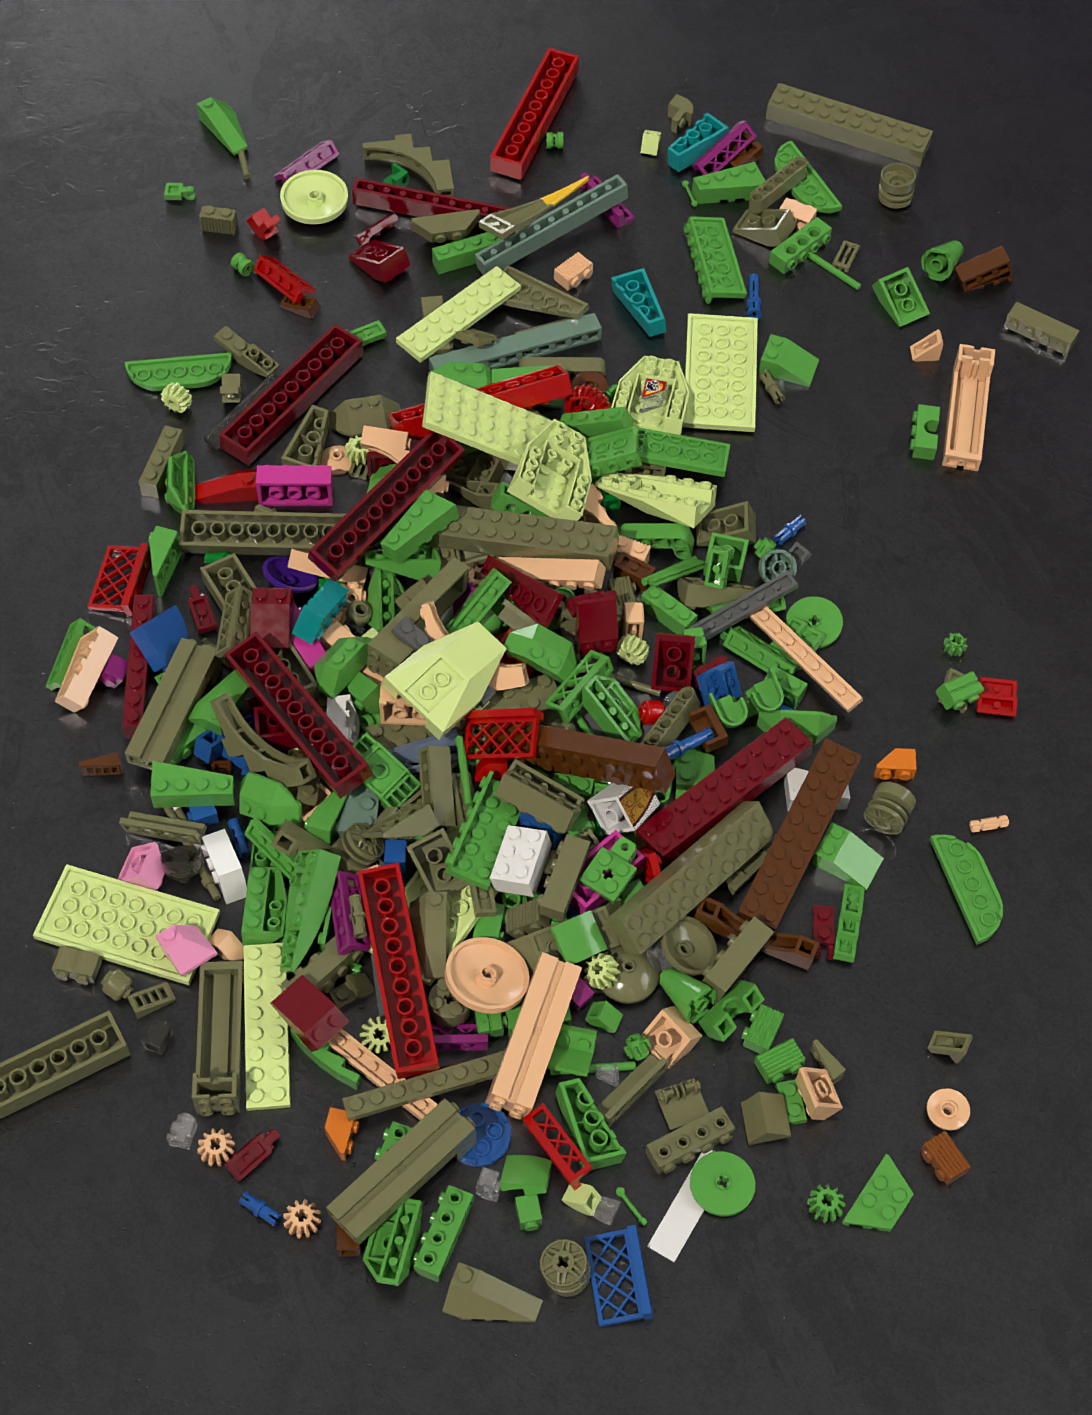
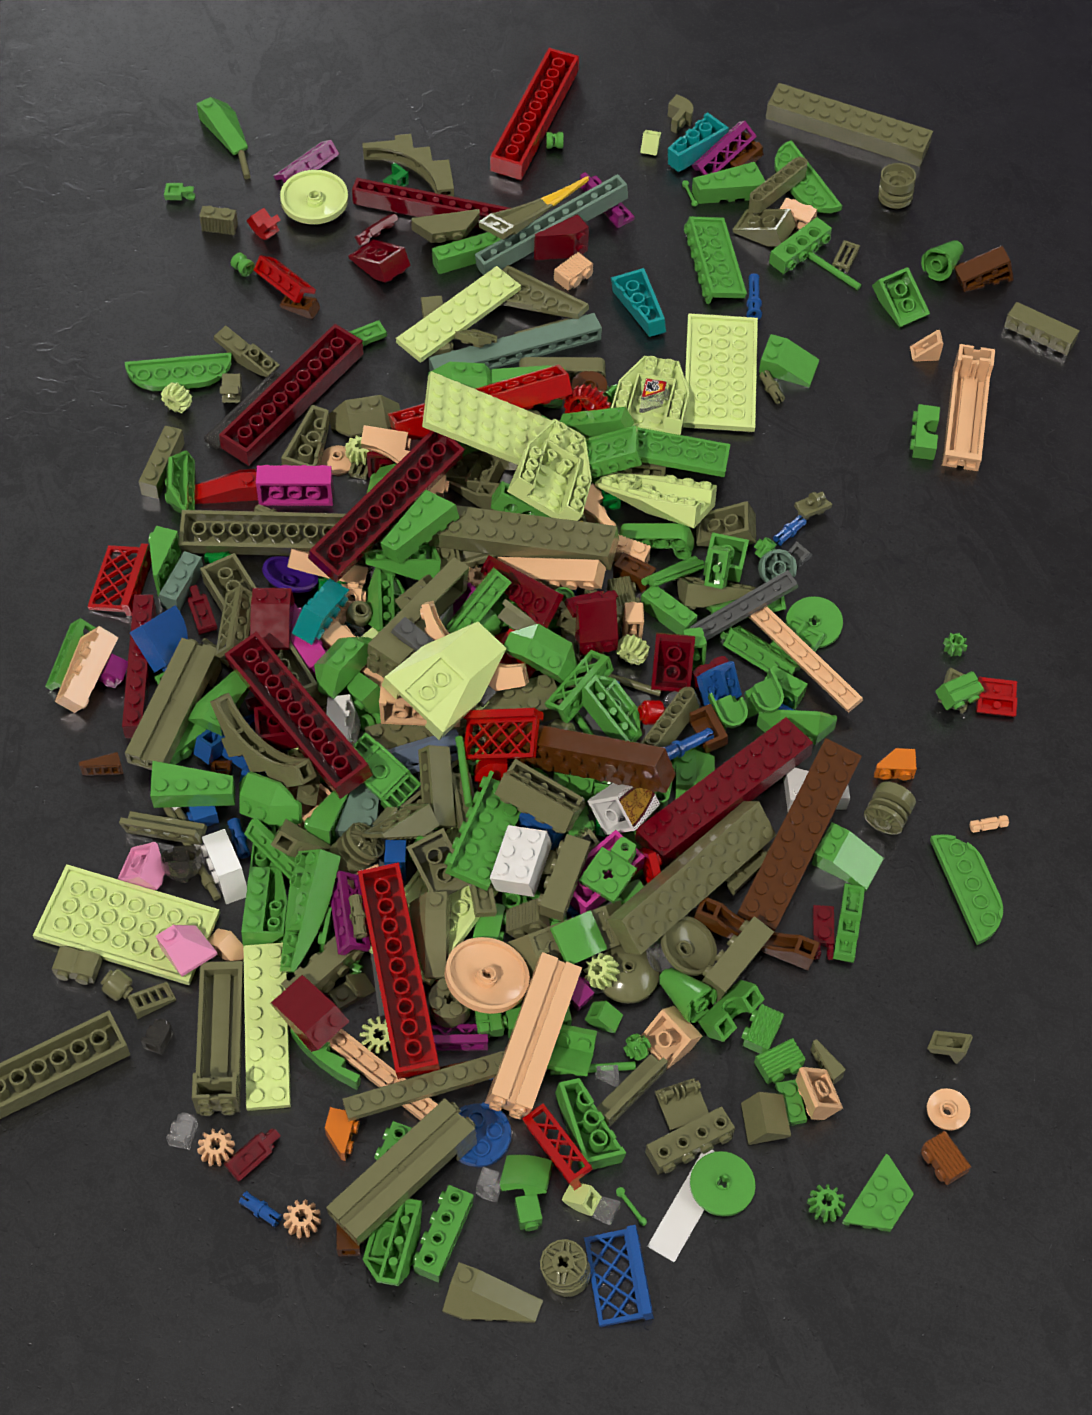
none -> sand green brick [159,551,203,611]
none -> dark red slope [534,214,589,260]
none -> olive hips [794,492,832,520]

